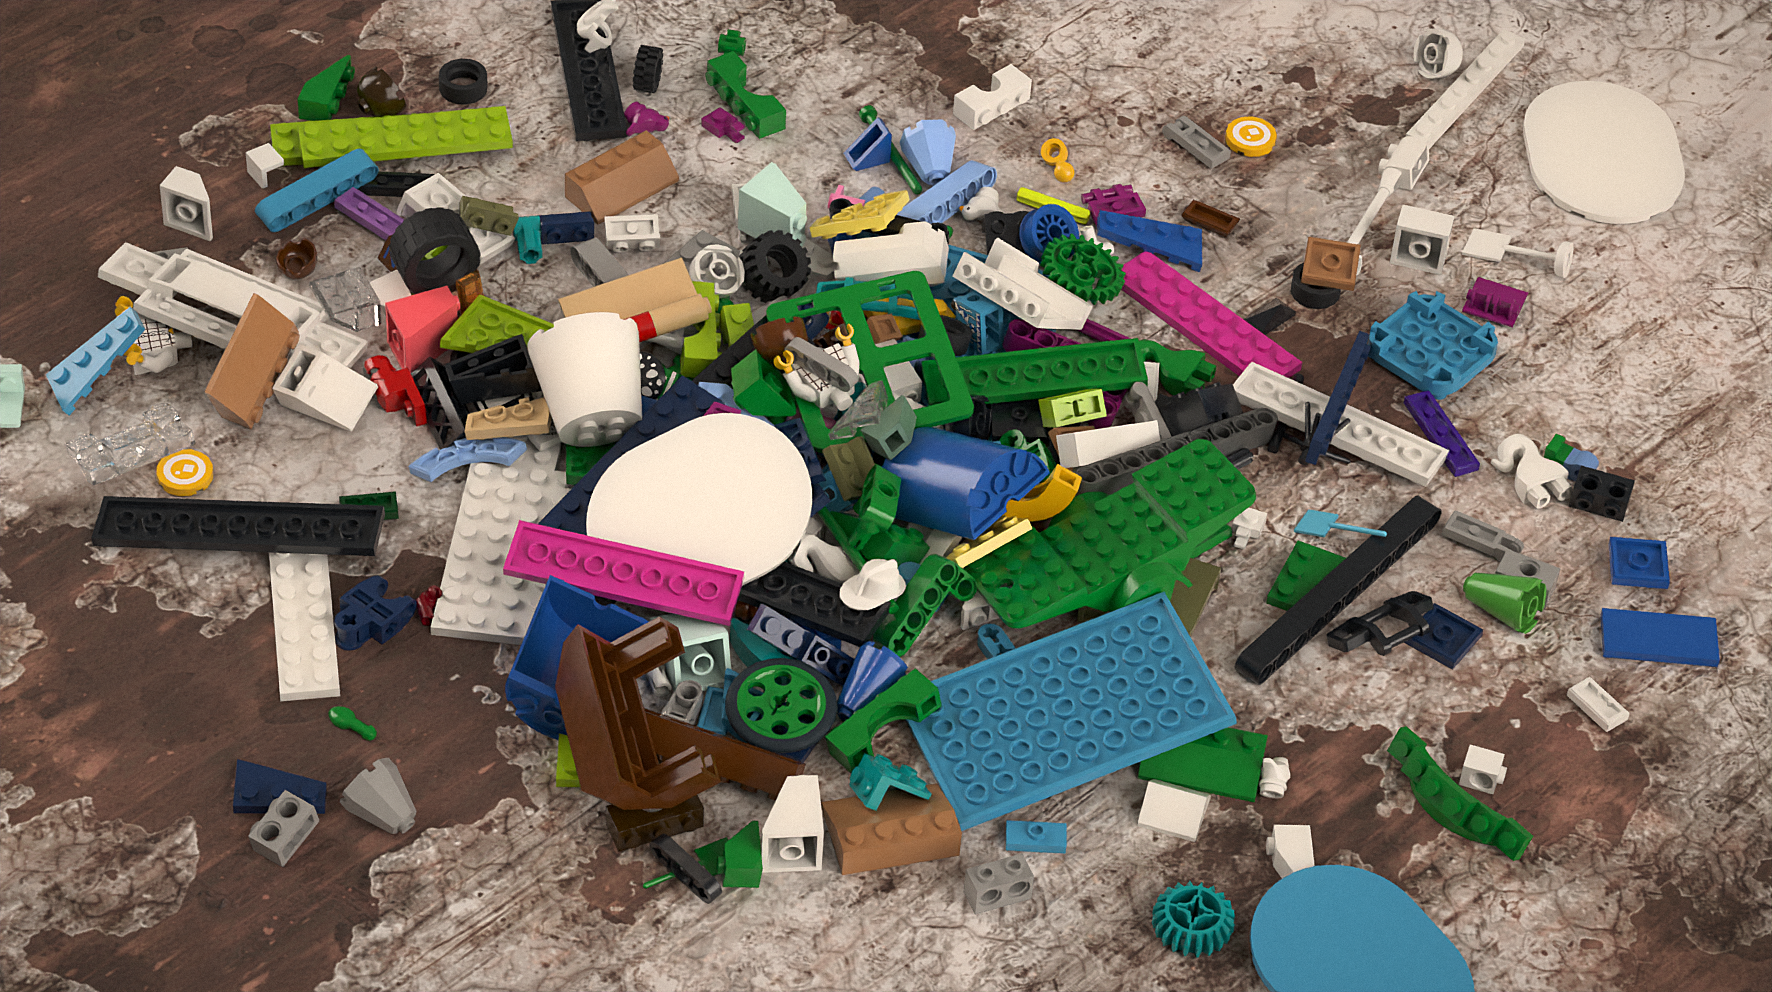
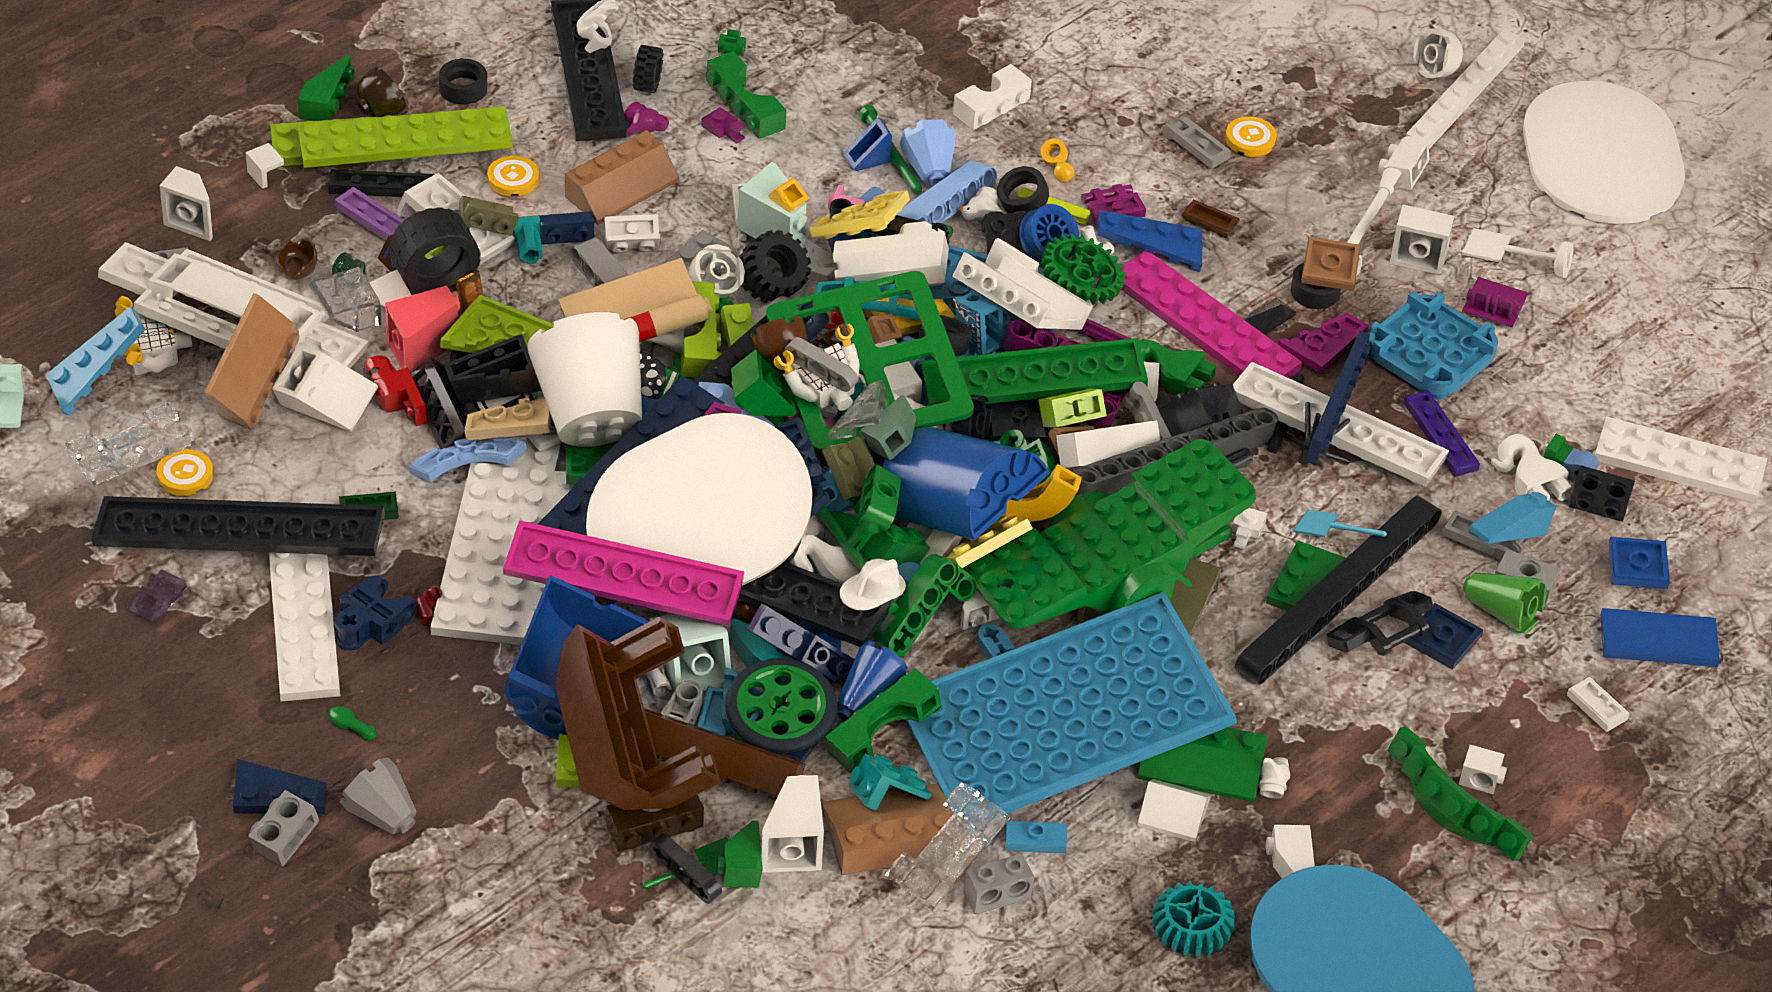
dark azure beam [255,149,379,232] -> none
none -> slope [126,569,187,622]
none -> clear green wheel [332,252,366,286]
none -> yellow tile [487,155,540,197]
none -> yellow slope [768,177,810,212]
none -> clear bracket [885,782,1011,912]
none -> black tyre [997,166,1049,213]
none -> magenta wing [1278,313,1369,374]
none -> dark azure slope [1469,492,1557,544]
none -> white plate [1595,416,1767,503]

